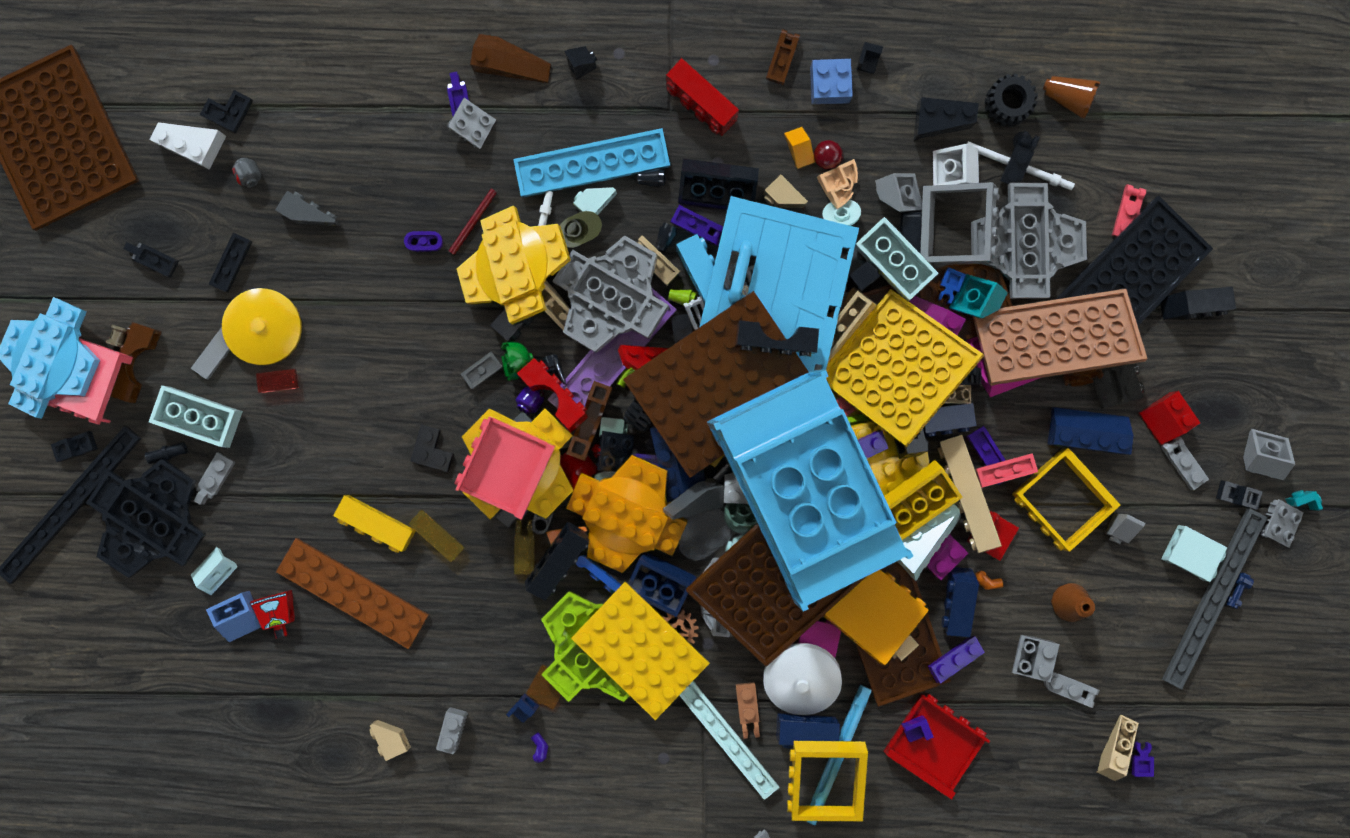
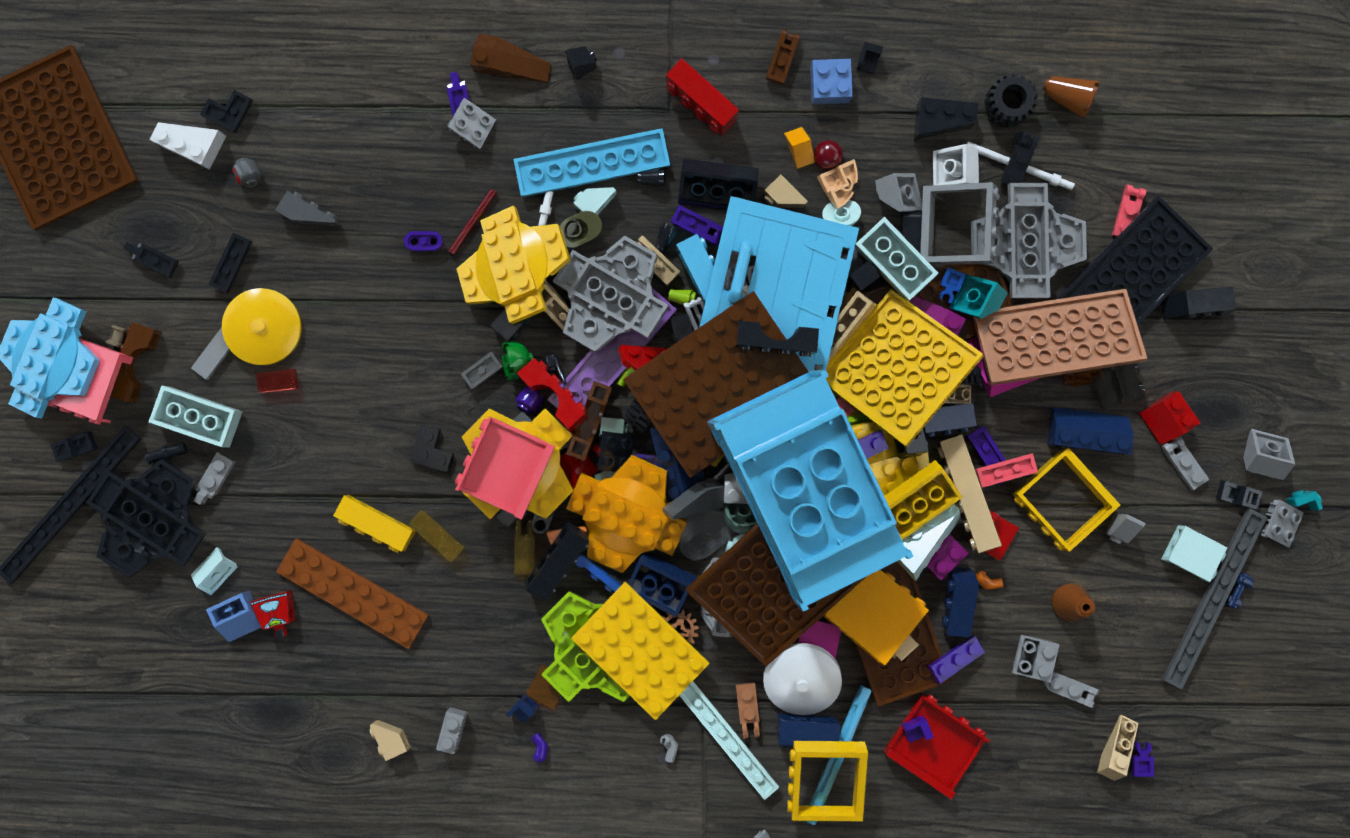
none -> light grey arm [660,734,678,763]

